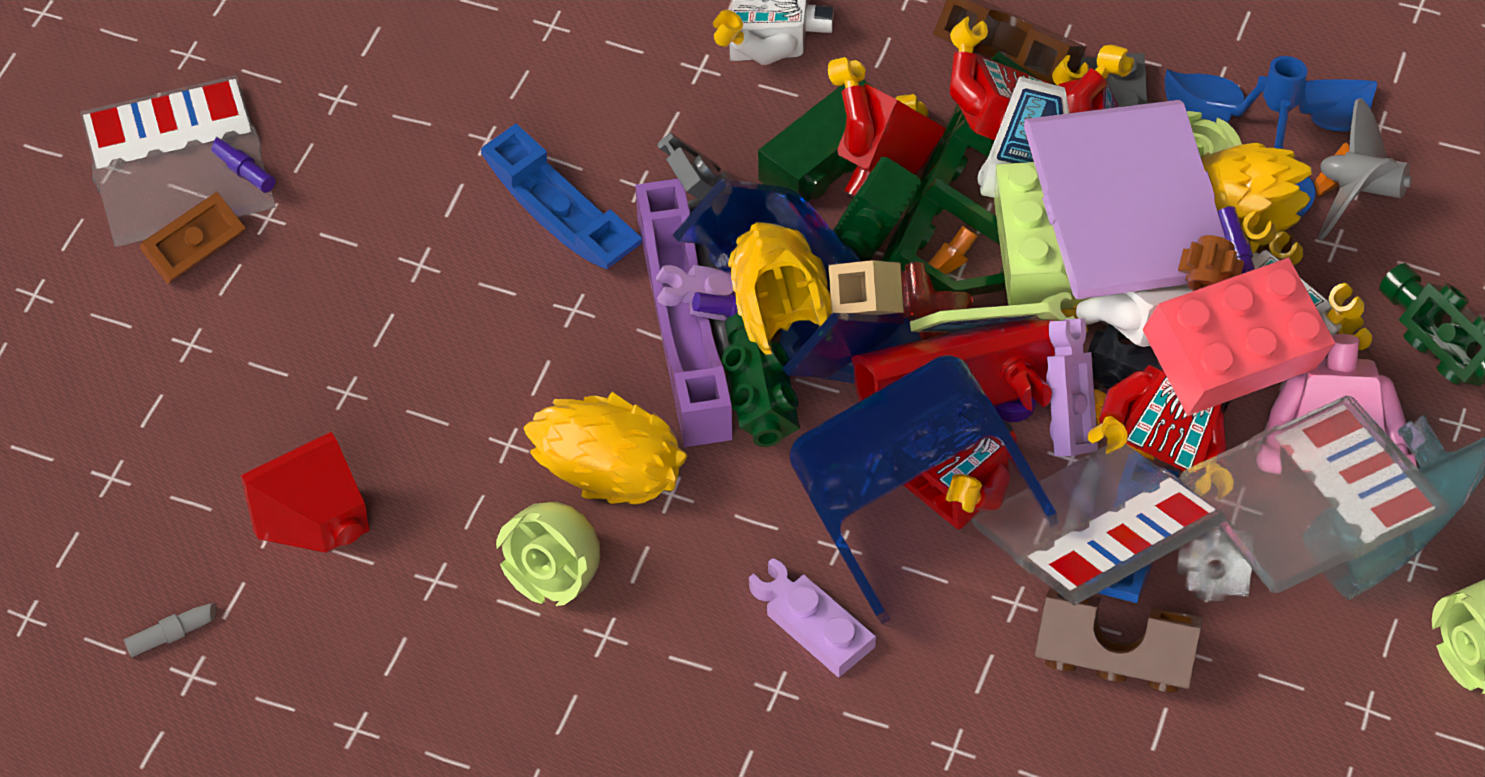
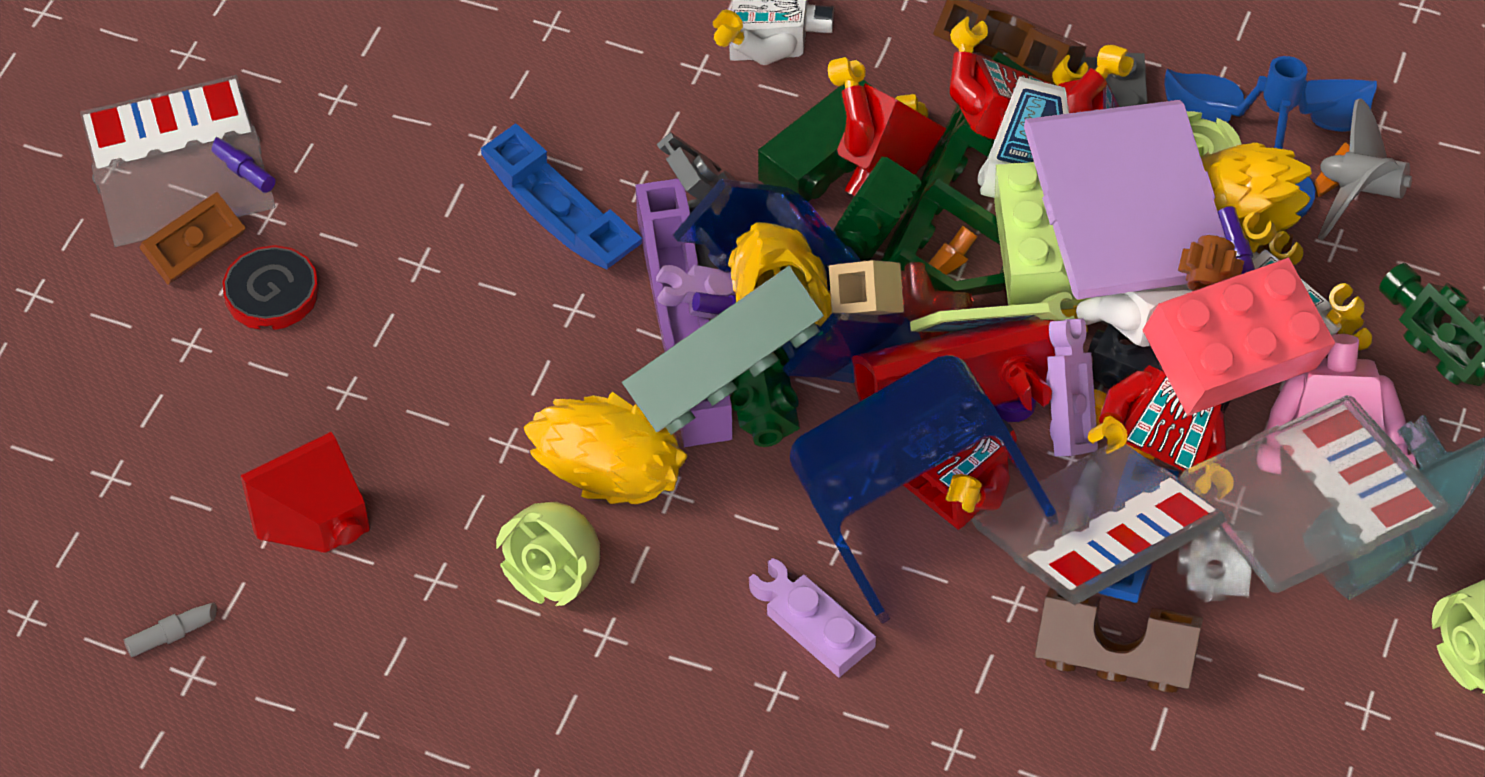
none -> black tile [222,245,318,330]
none -> sand green brick [622,266,824,435]

